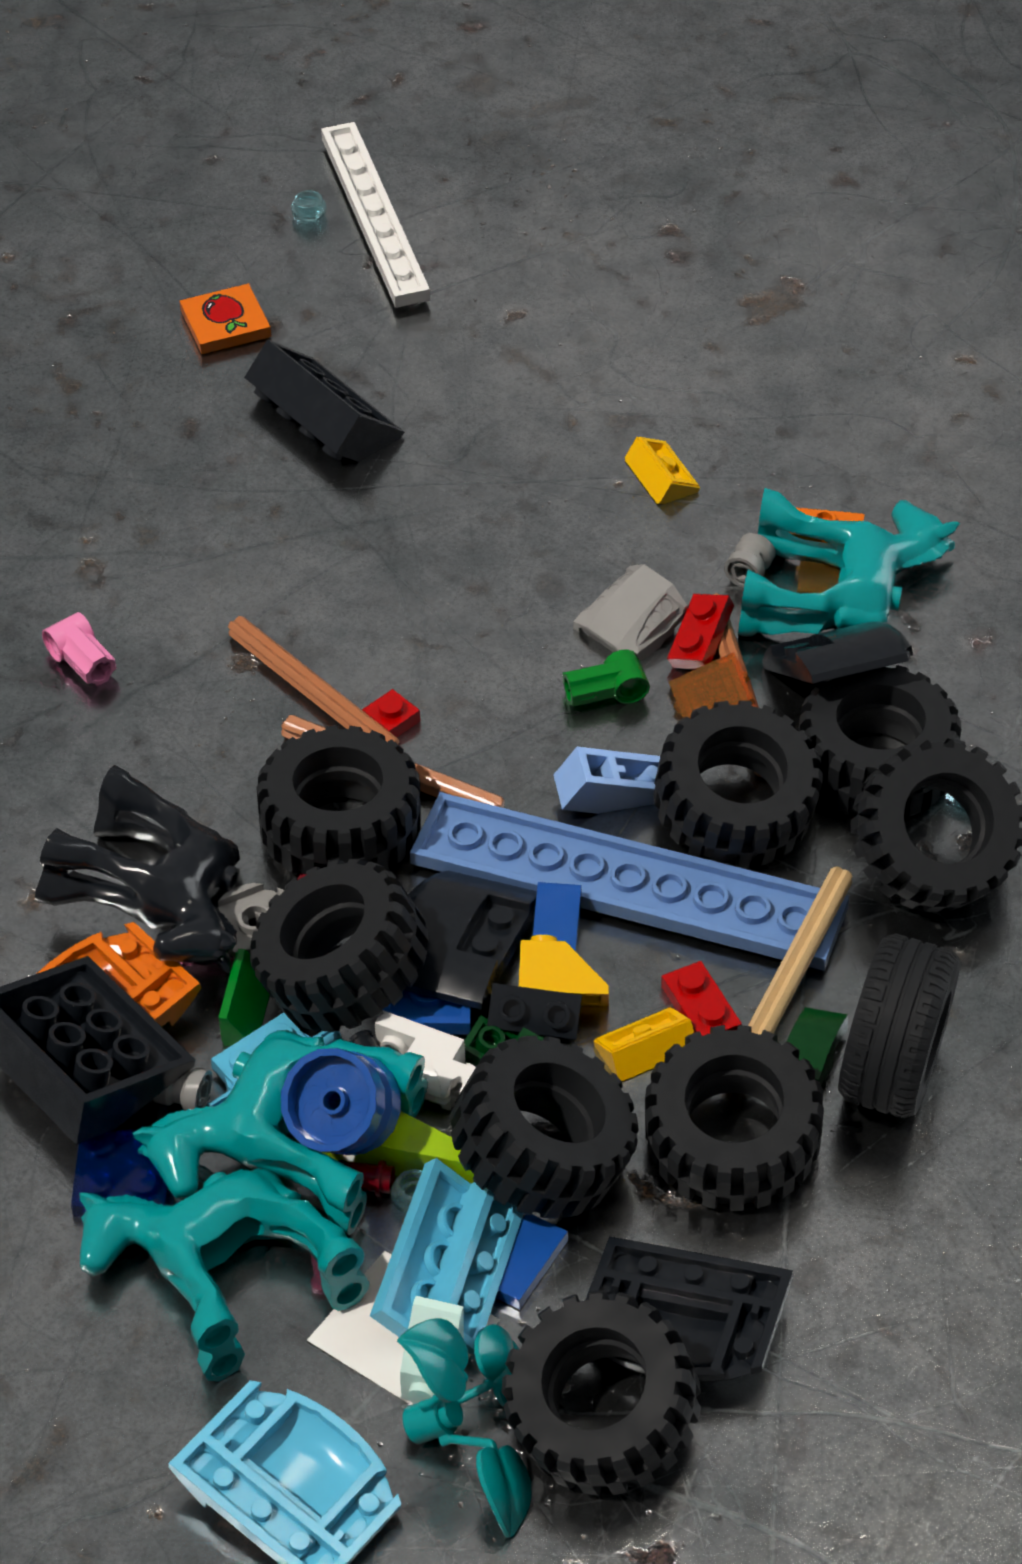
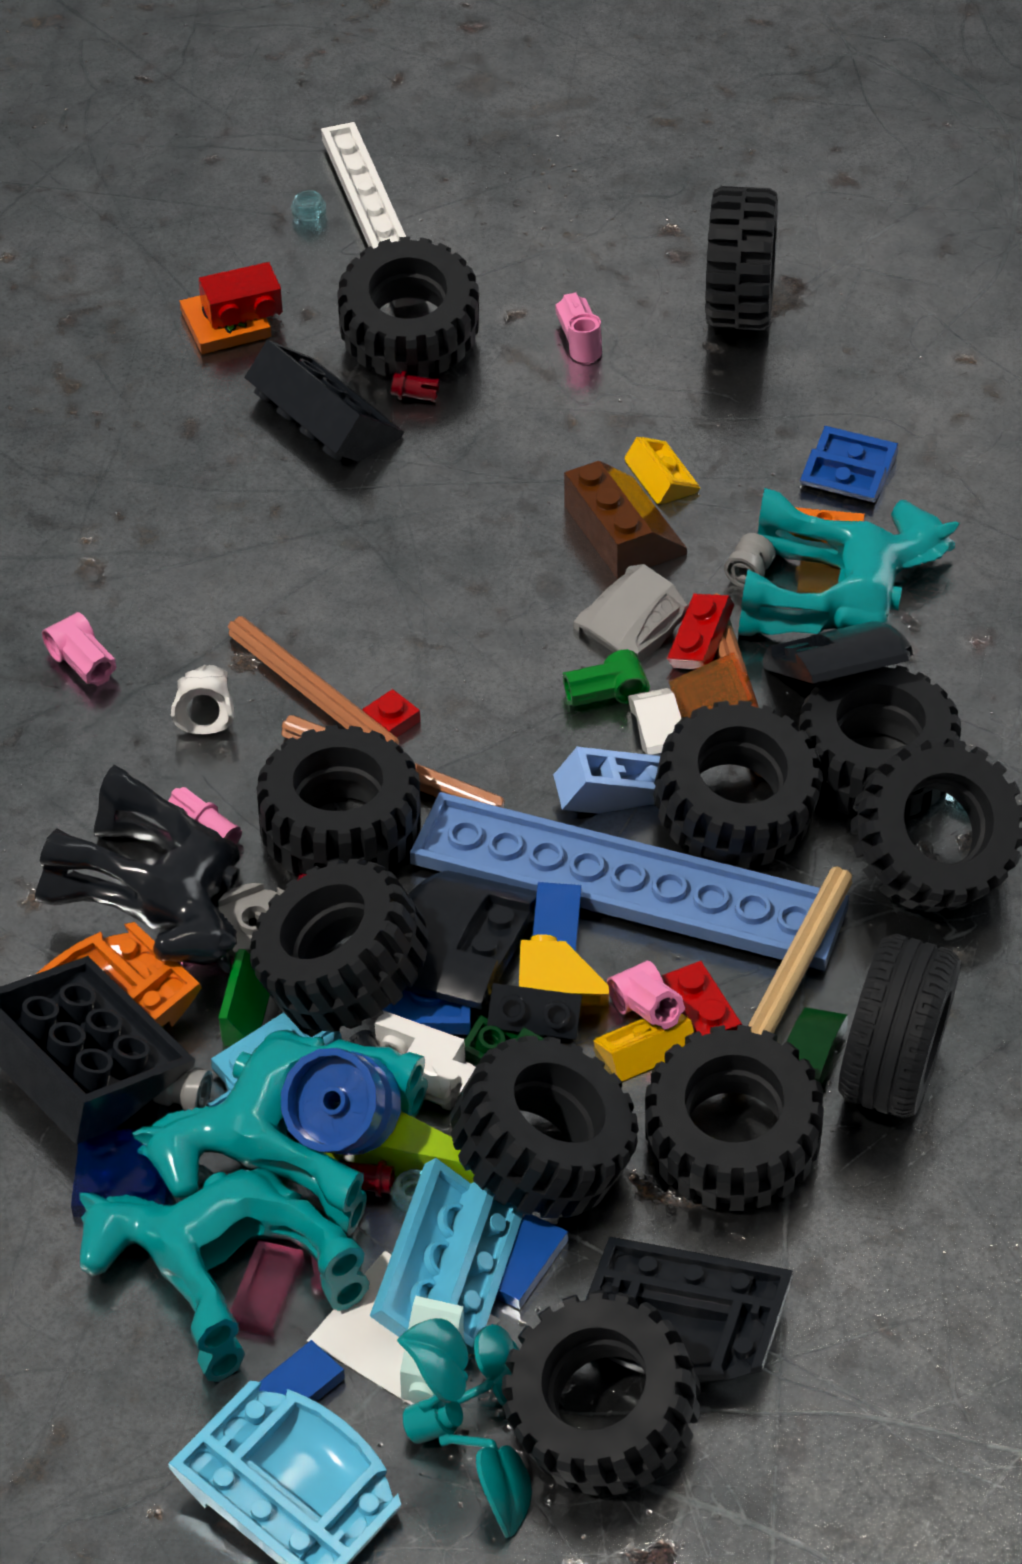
none -> bright pink axle [168,787,242,844]
none -> white hair [171,665,235,734]
none -> red brick [198,262,283,329]
none -> clear pink tile [230,1240,304,1338]
none -> blue tile [259,1340,345,1402]
none -> black tyre [337,237,479,378]
none -> dark red pin [391,371,440,403]
none -> bright pink piece [555,293,602,363]
none -> reddish brown slope [564,461,687,579]
none -> bright pink piece [607,960,685,1030]
none -> white slope [628,688,682,756]
none -> black tyre [705,186,778,330]
none -> blue slope [800,426,898,502]

